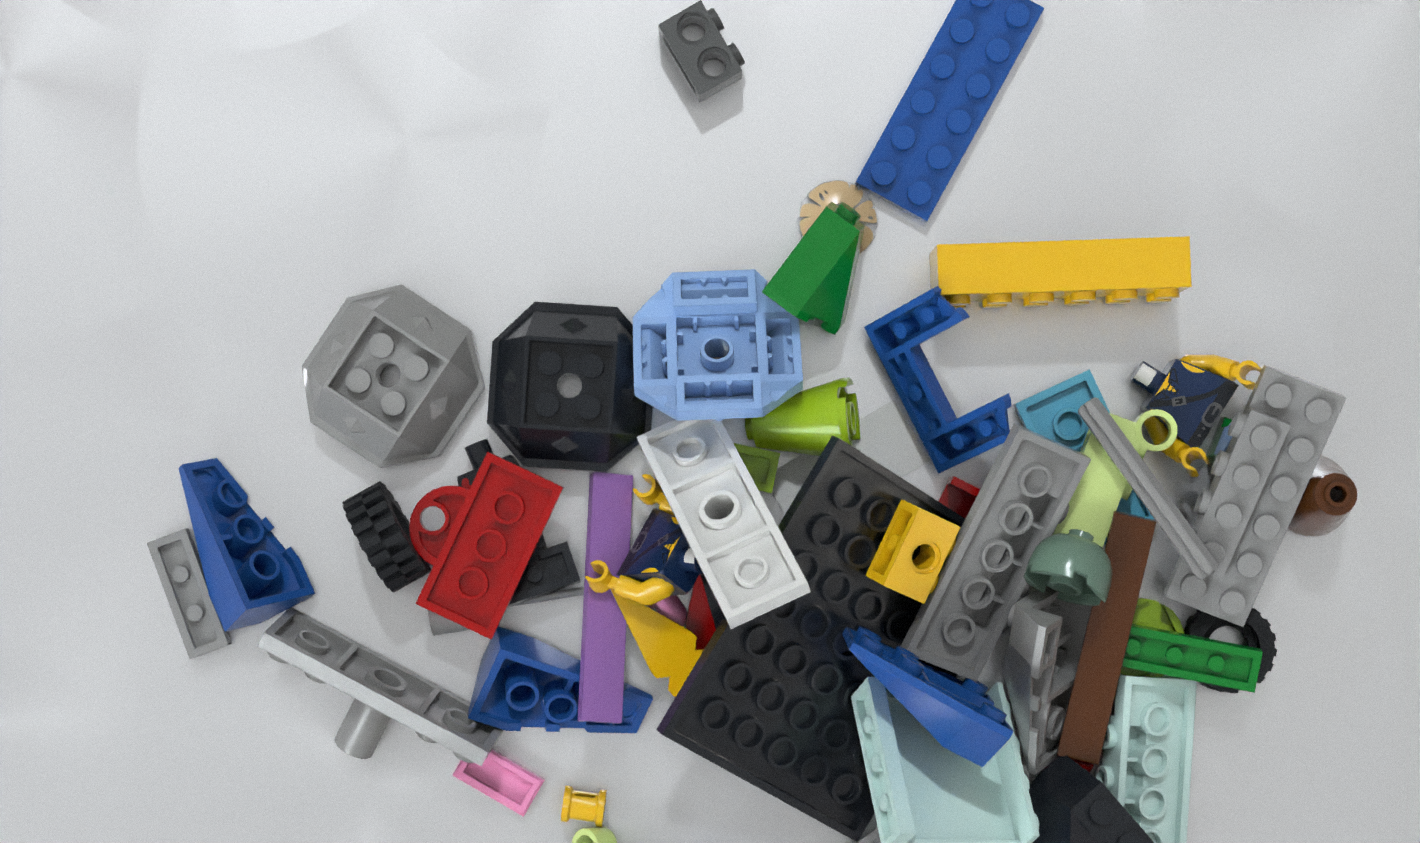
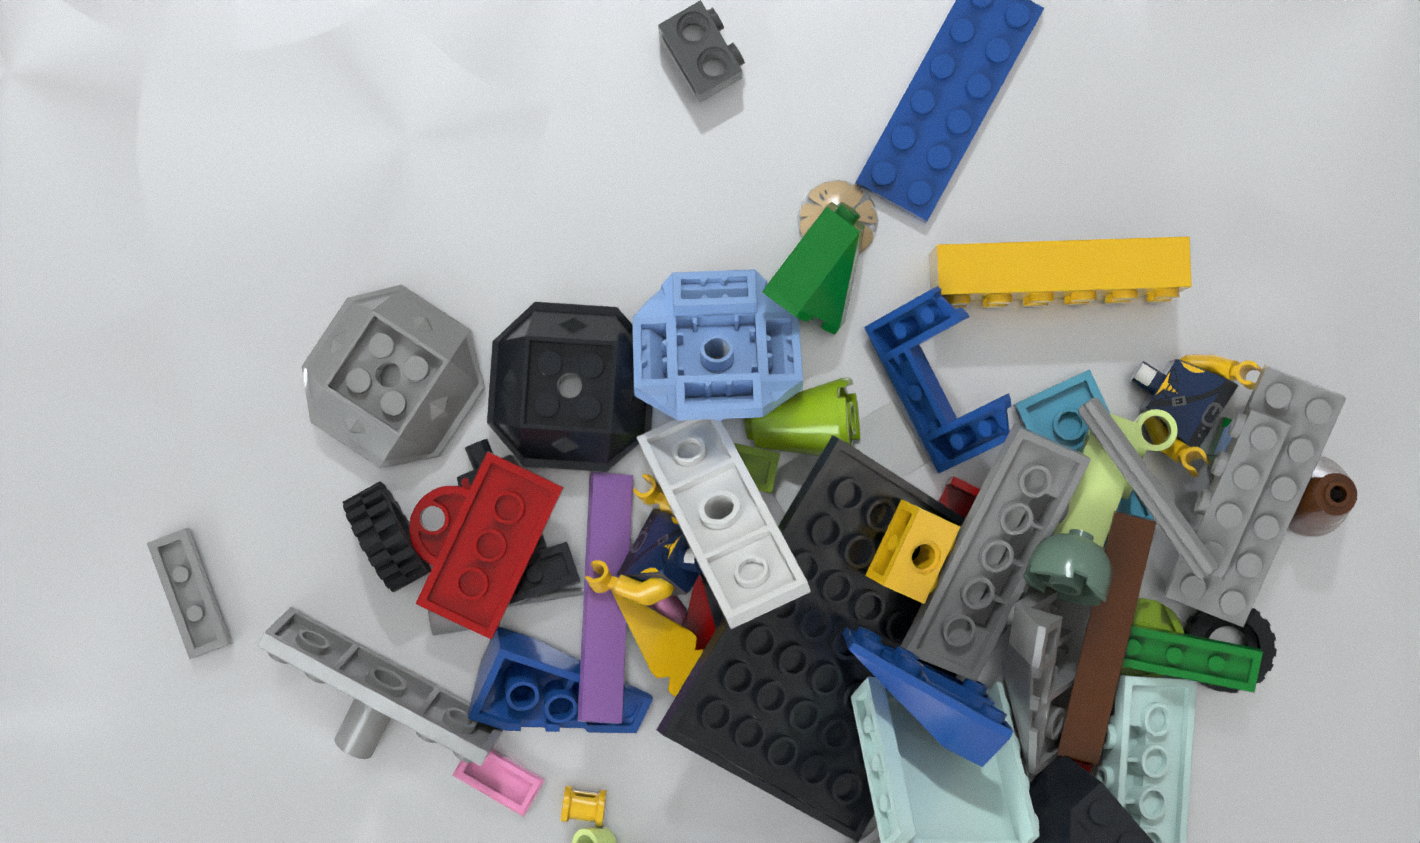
blue wedge [178,458,315,632] -> none

